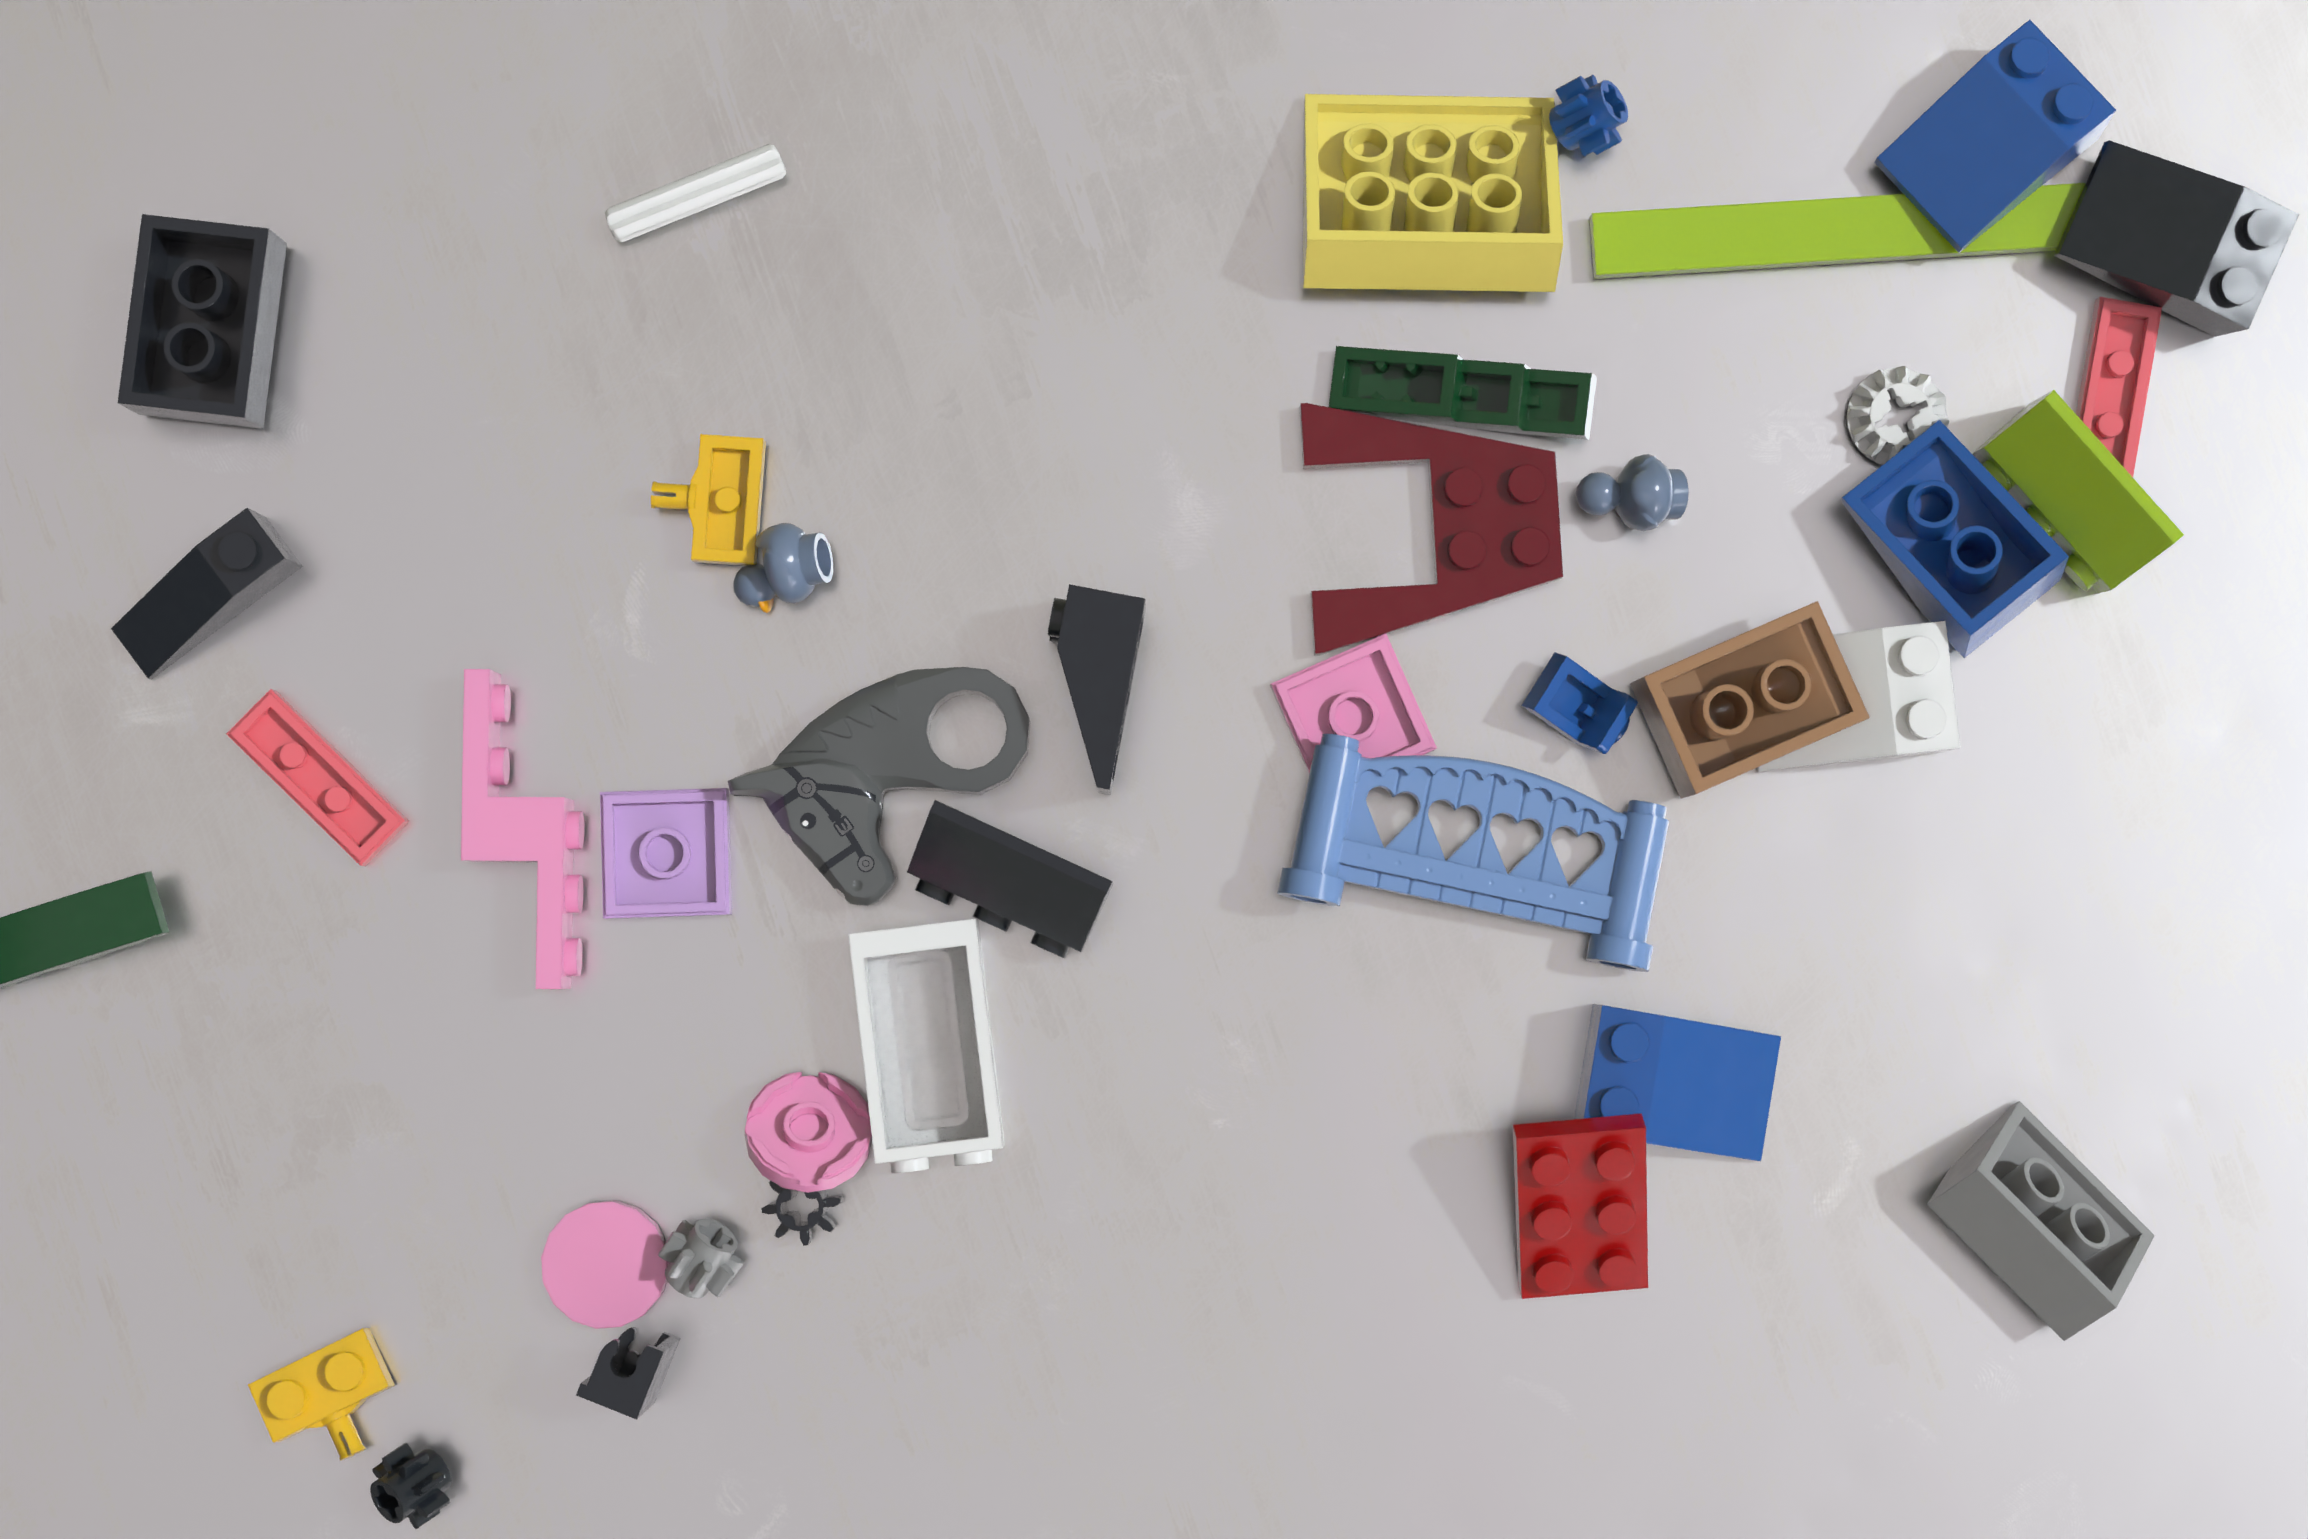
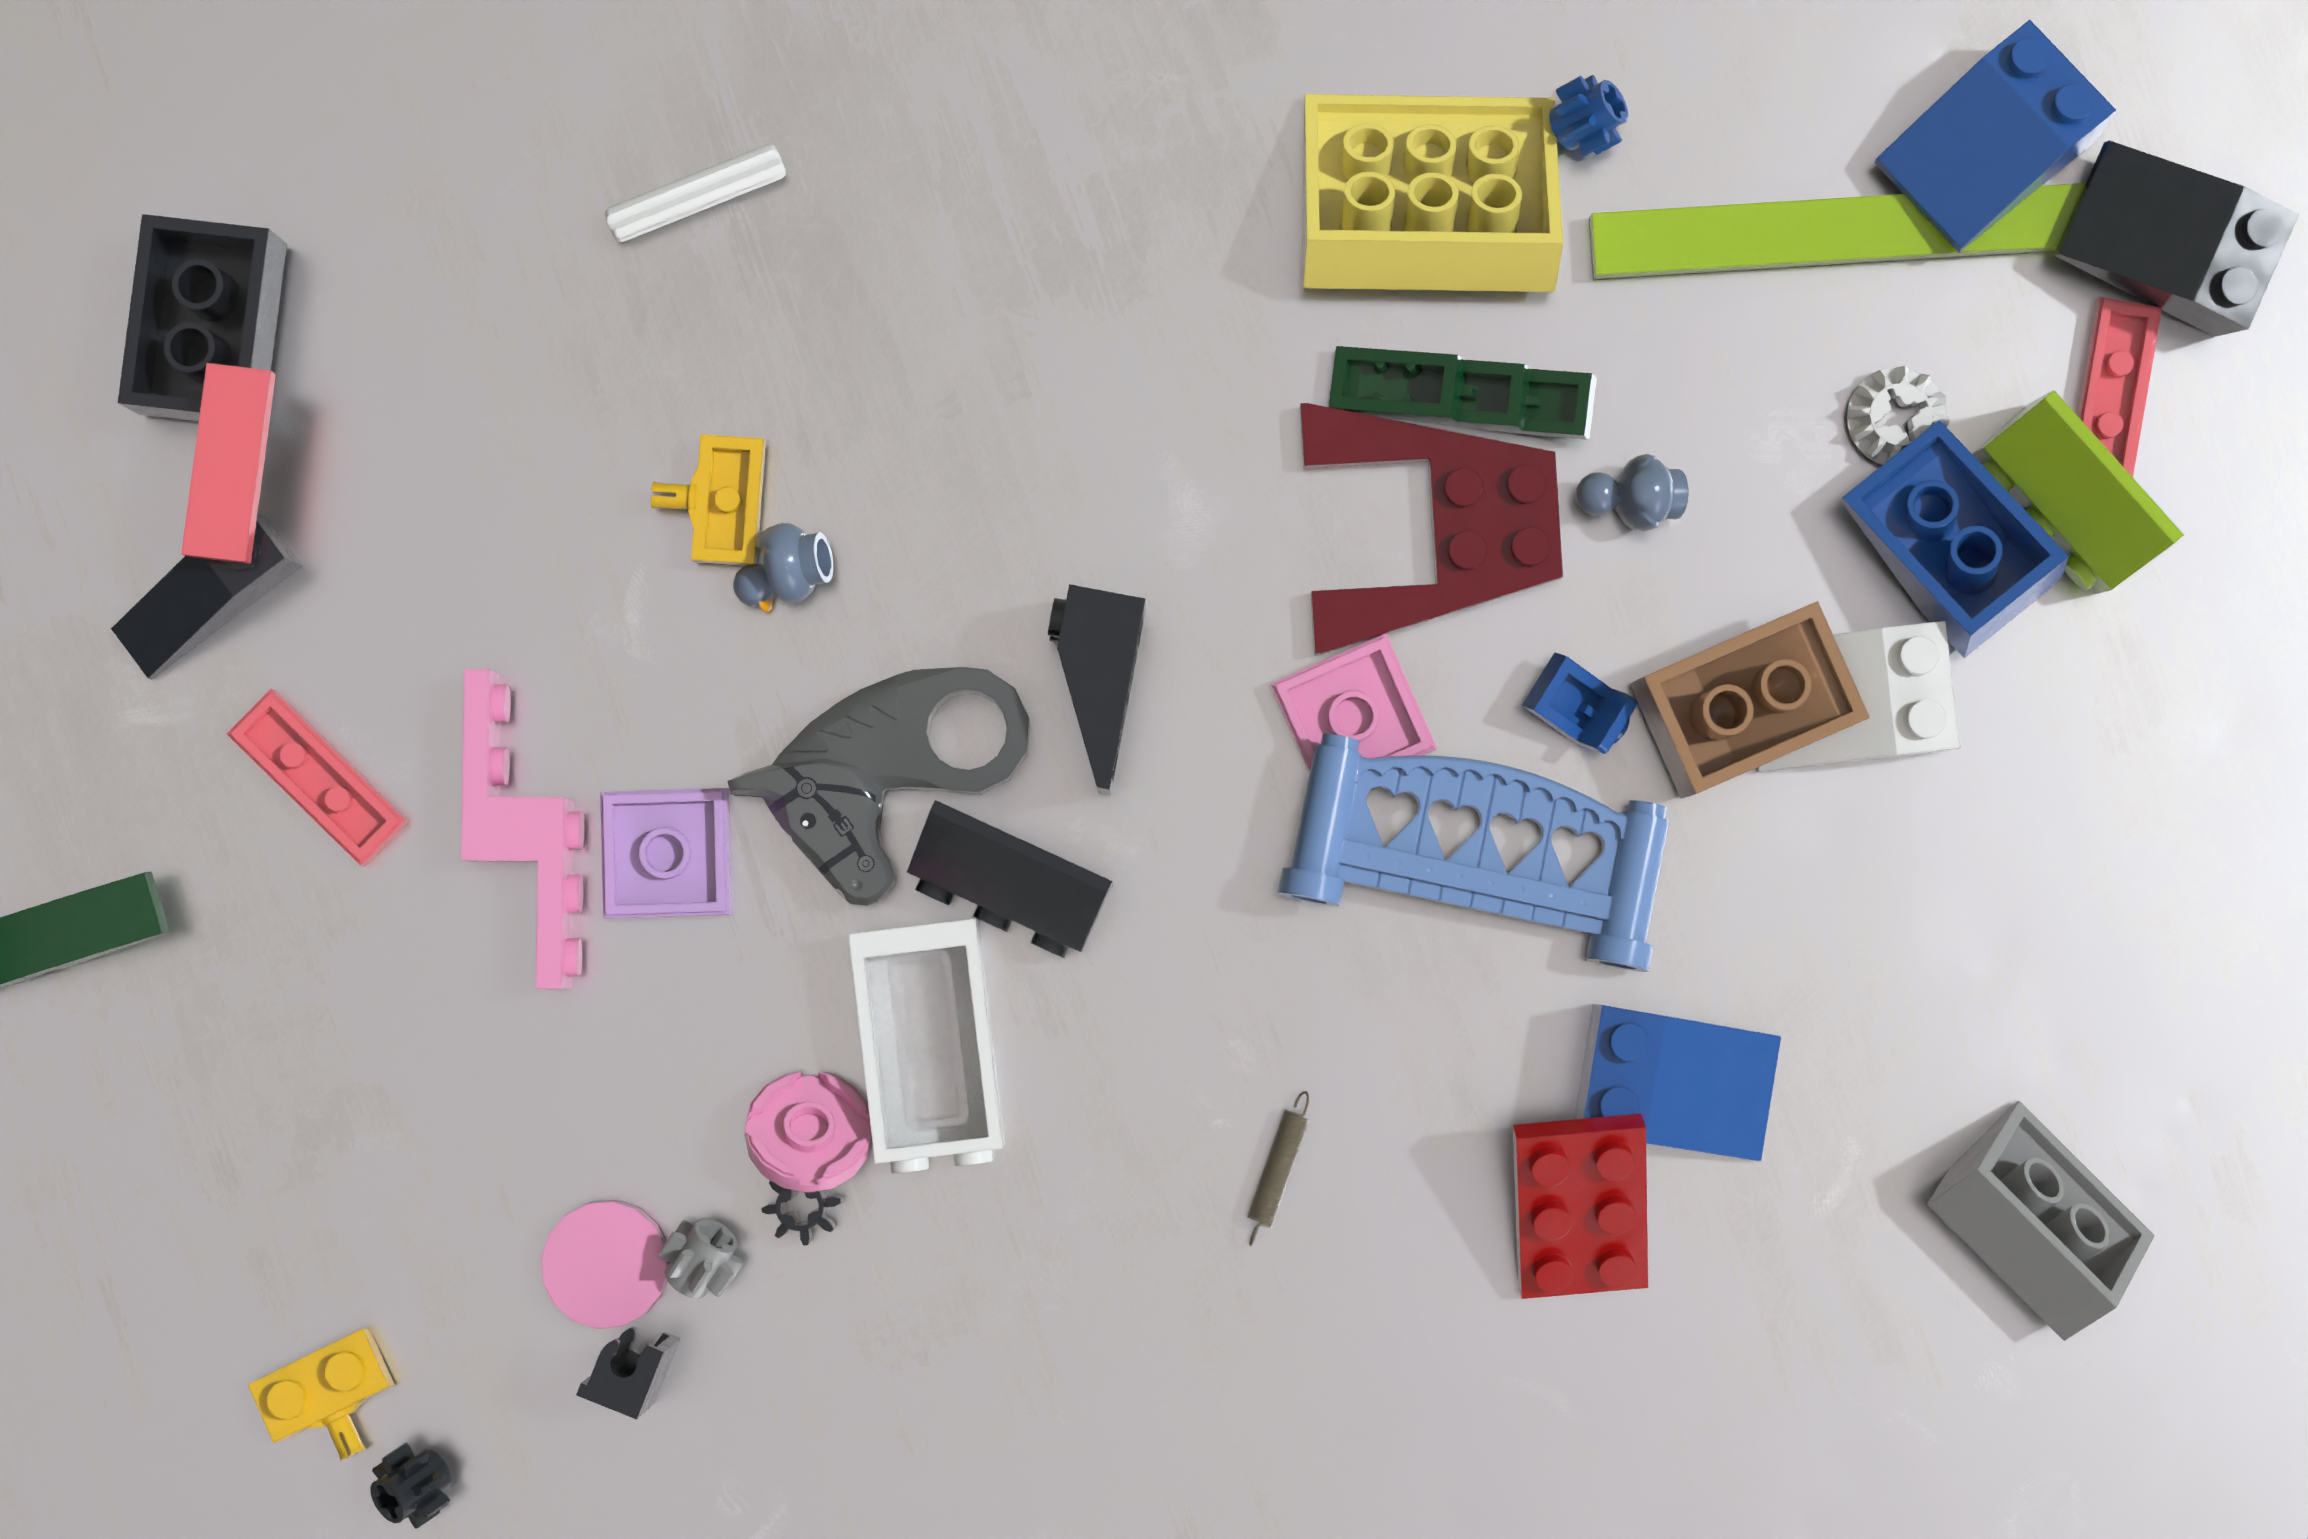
none -> coral tile [181,363,276,564]
none -> dark tan piece [1247,1091,1309,1246]

